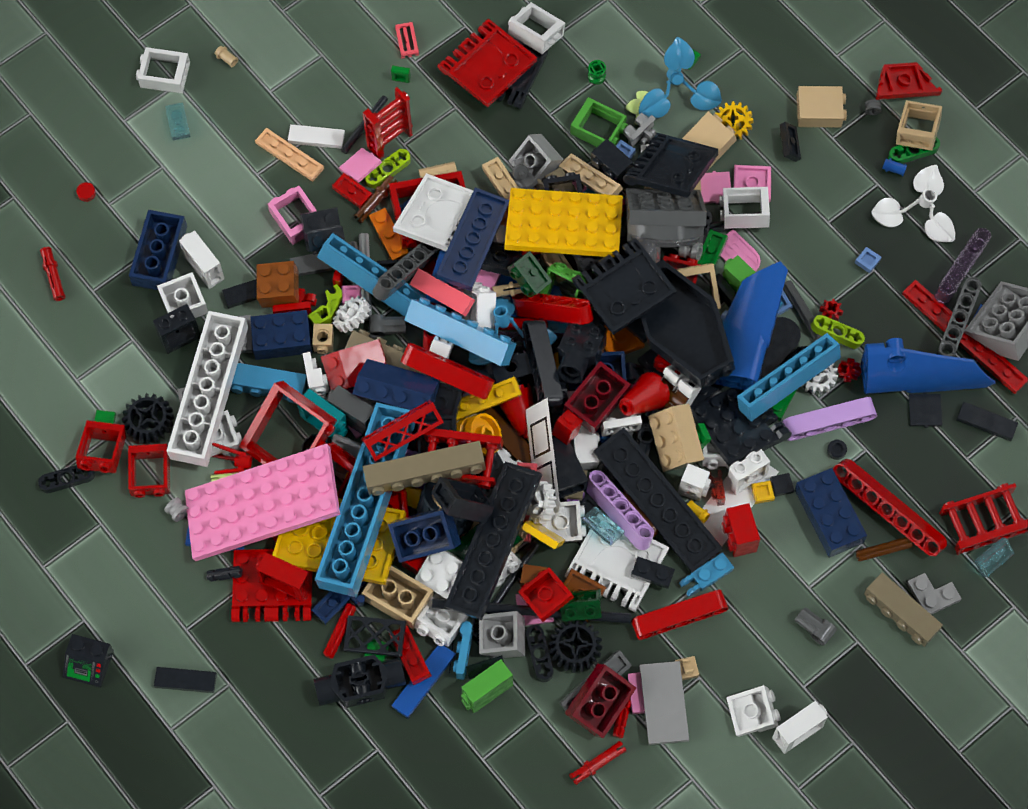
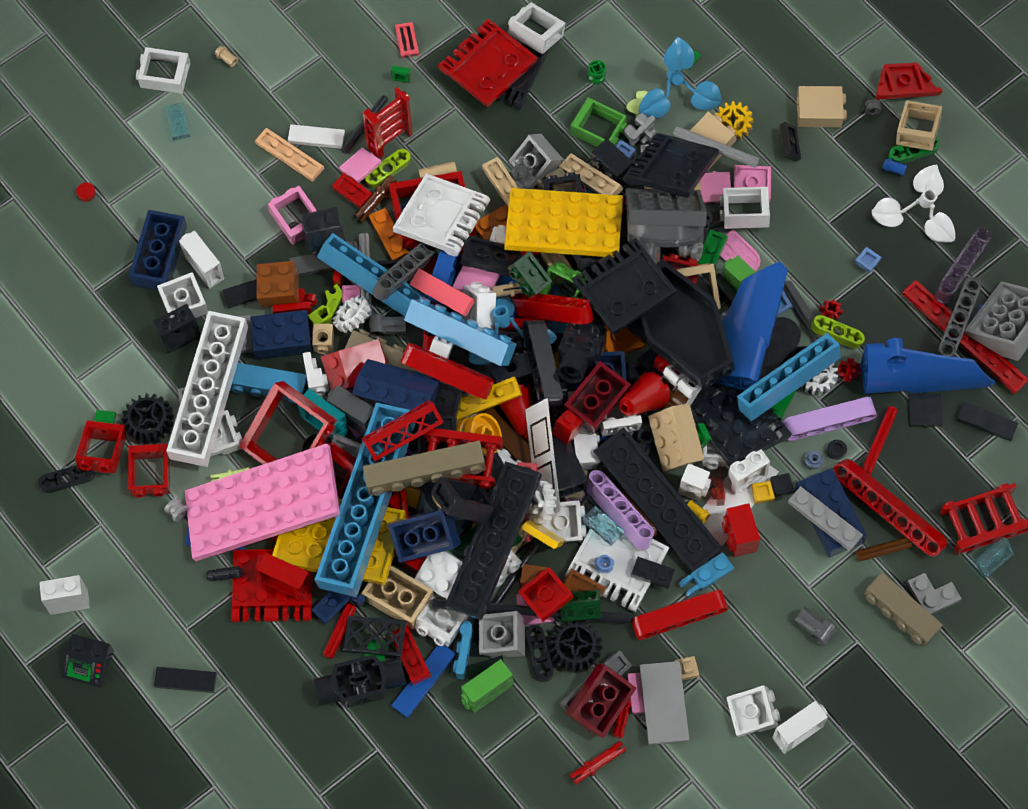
red pin [40,247,66,301] -> none
red plant [212,443,252,475] -> none
dark blue plate [436,187,509,291] -> none
none -> white brick [39,575,90,615]
none -> medium blue plate [595,555,614,573]
none -> light grey axle [673,126,759,168]
none -> light grey plate [788,486,863,551]
none -> sand blue plate [805,450,824,469]
none -> red axle [862,406,898,475]

